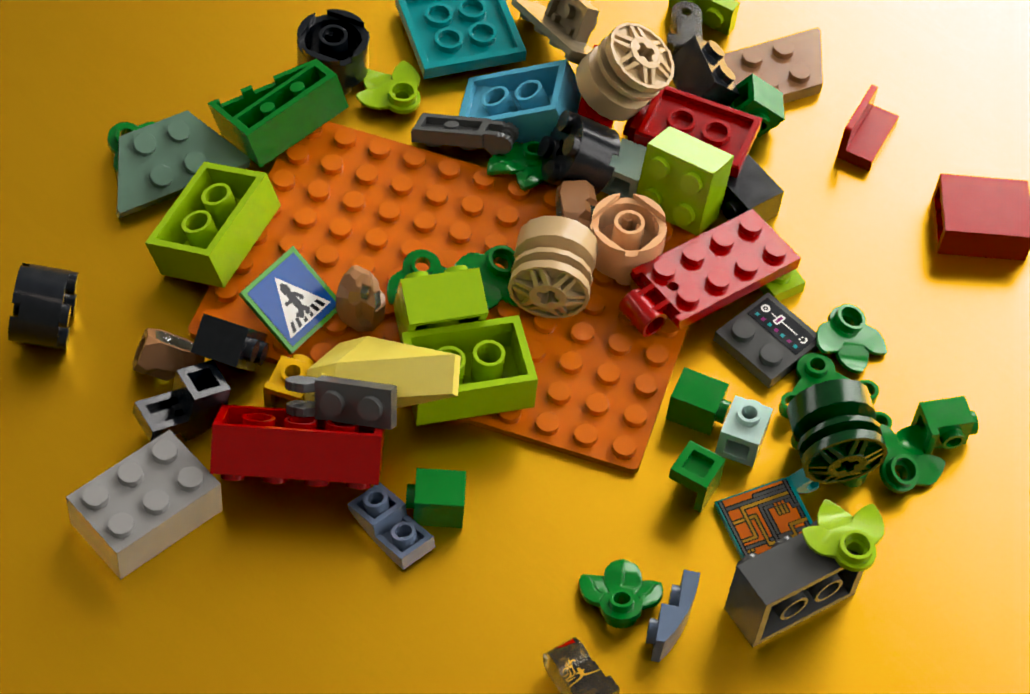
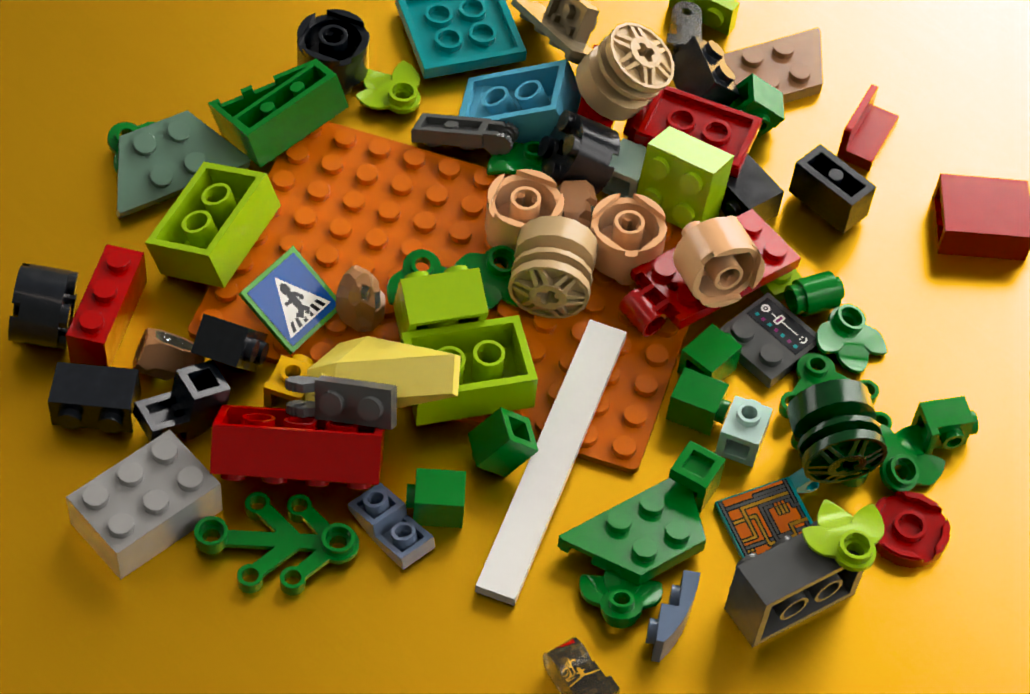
none -> black brick [48,362,141,433]
none -> red brick [66,244,147,367]
none -> green plant [194,492,359,596]
none -> green brick [468,407,539,477]
none -> white tile [475,319,627,606]
none -> light nougat brick [485,169,564,251]
none -> green wing [558,478,706,586]
none -> light nougat brick [673,216,765,308]
none -> green brick [677,323,742,381]
none -> green brick [784,271,845,317]
none -> black brick [789,144,876,234]
none -> red tile [875,491,951,568]

